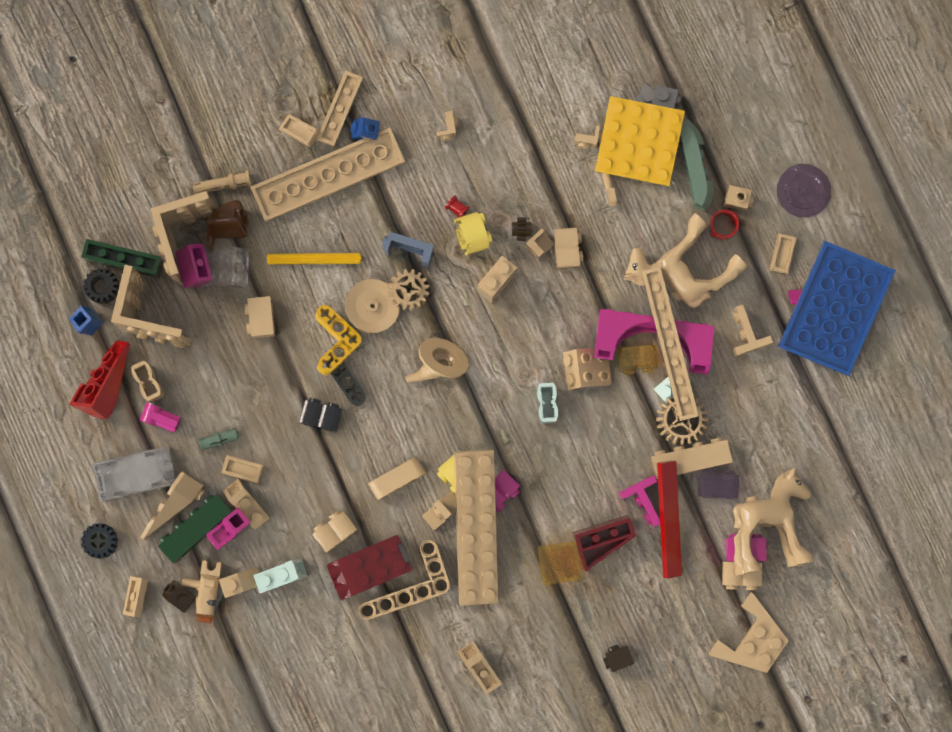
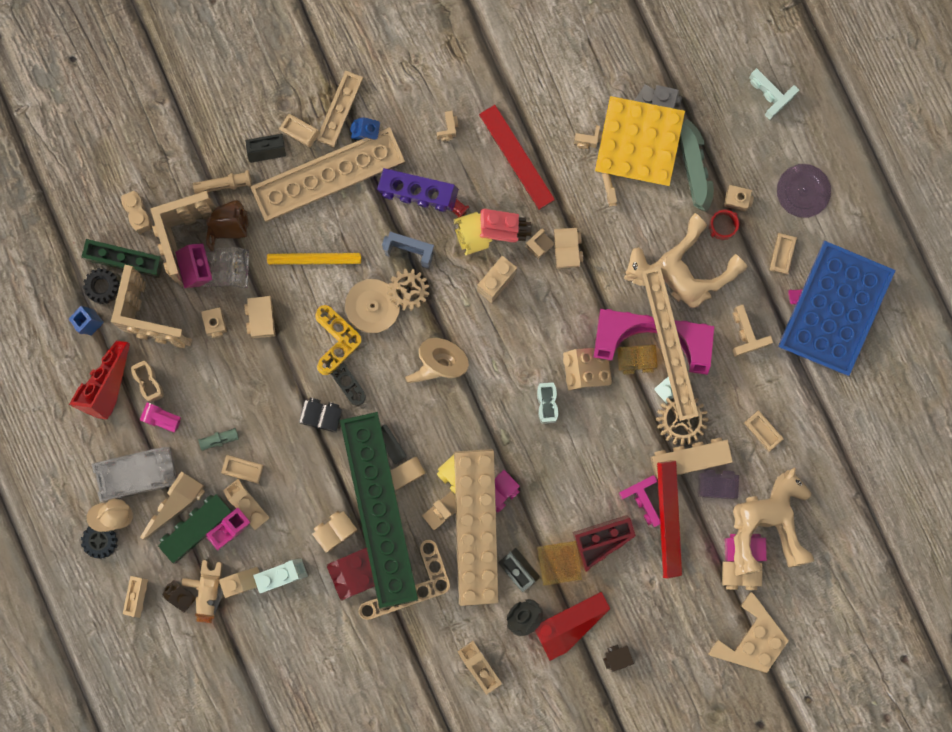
none -> tan piece [86,499,133,532]
none -> tan brick [121,191,152,234]
none -> tan brick [201,307,227,338]
none -> pearl dark grey slope [245,133,286,163]
none -> dark green plate [340,412,419,609]
none -> dark purple brick [377,168,459,212]
none -> pearl dark grey slope [381,424,407,464]
none -> red tile [479,105,555,210]
none -> coral plate [480,209,519,243]
none -> pearl dark grey slope [498,548,540,592]
none -> pearl dark grey tile [507,599,543,636]
none -> red wedge [535,592,610,661]
none -> tan tile [744,410,784,452]
none -> light aqua bracket [749,68,799,120]

